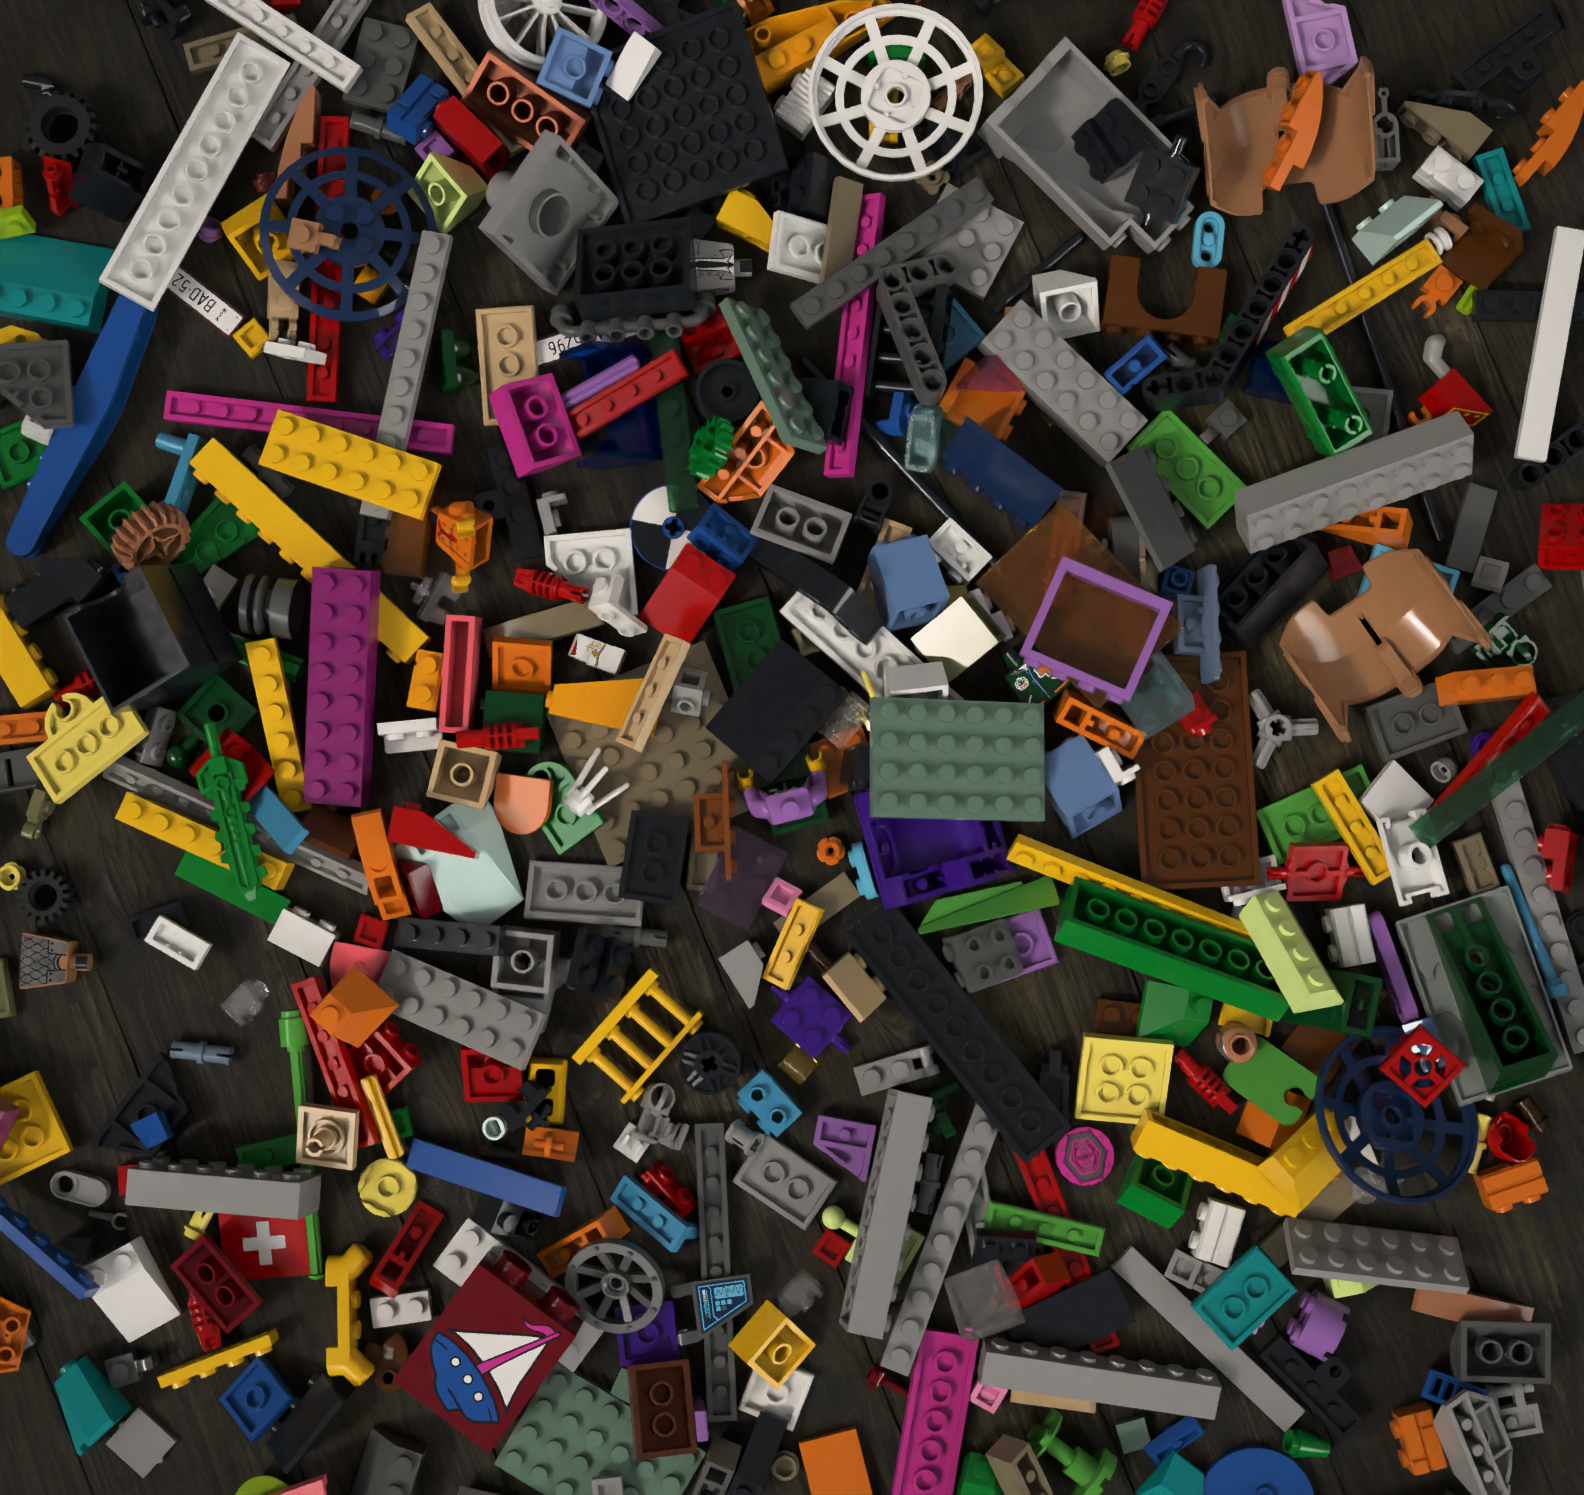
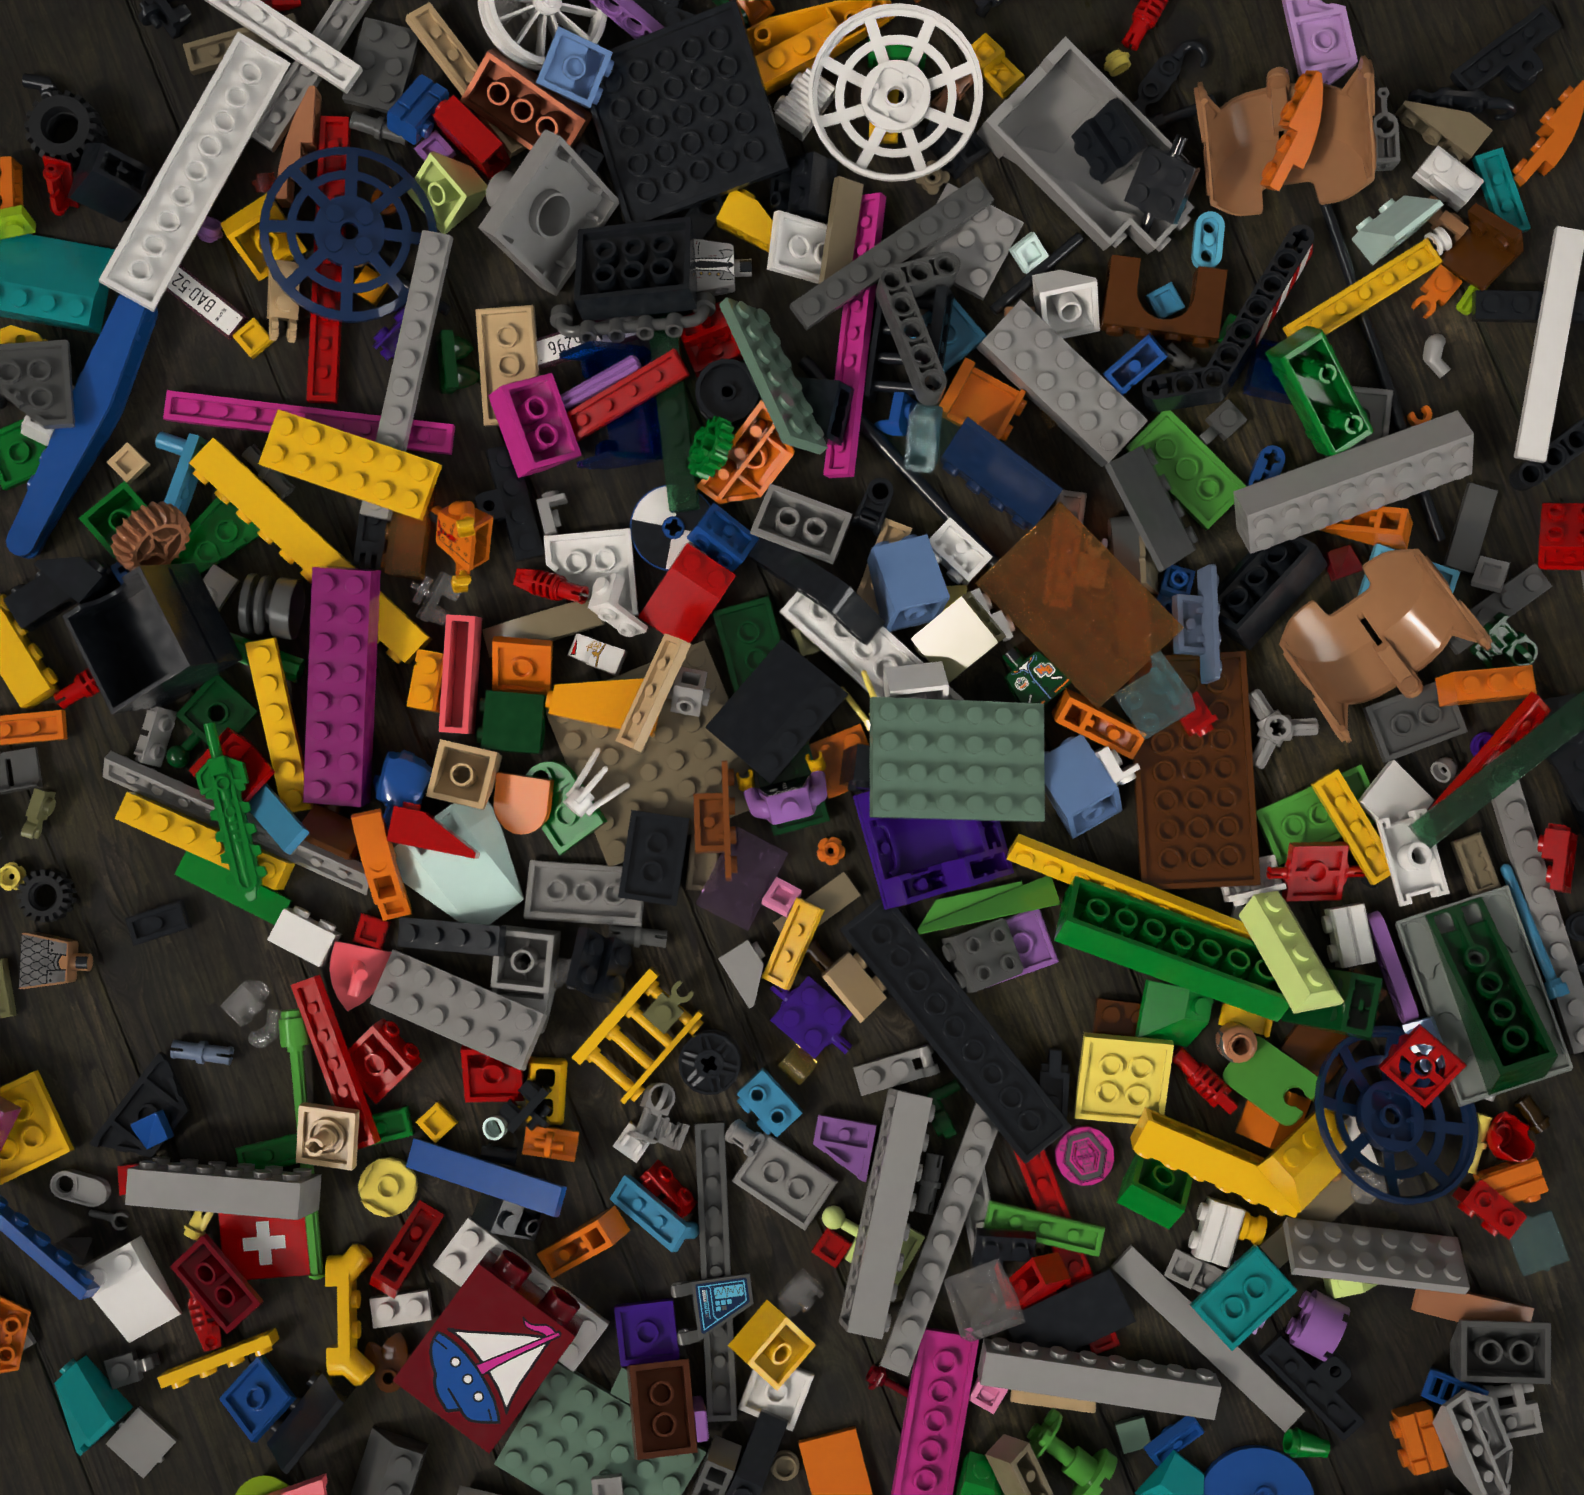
light yellow plate [26,693,150,804] -> none
white tile [144,915,213,970] -> none
white plate [263,338,327,365] -> none
medium nougat plate [286,217,342,254] -> none
orange slope [309,964,399,1048] -> none
yellow axle [360,1075,405,1159] -> none
white bracket [377,718,443,754] -> none
dark red slope [396,859,443,919] -> none
red hinge [456,721,540,751] -> none
dark grey wheel [565,1238,665,1334] -> none
white slope [605,31,662,102] -> none
clear hips [818,690,870,750] -> none
medium azure plate [848,841,880,900] -> none
clear pink slope [956,355,1022,393] -> none
medium lavender window [1019,556,1173,705] -> none
red slope [1418,368,1493,426] -> none
none -> tan plate [107,442,151,484]
none -> clear arm [248,1009,283,1048]
none -> blue piece [373,750,433,831]
none -> yellow tile [416,1101,458,1143]
none -> olive plate [642,980,694,1034]
none -> light aqua tile [1008,232,1049,274]
none -> dark azure tile [1145,282,1185,319]
none -> yellow wheel [1238,1211,1267,1246]
none -> blue beam [1246,445,1285,486]
none -> red bracket [1452,1179,1527,1240]
none -> clear light blue piece [1509,1210,1570,1277]

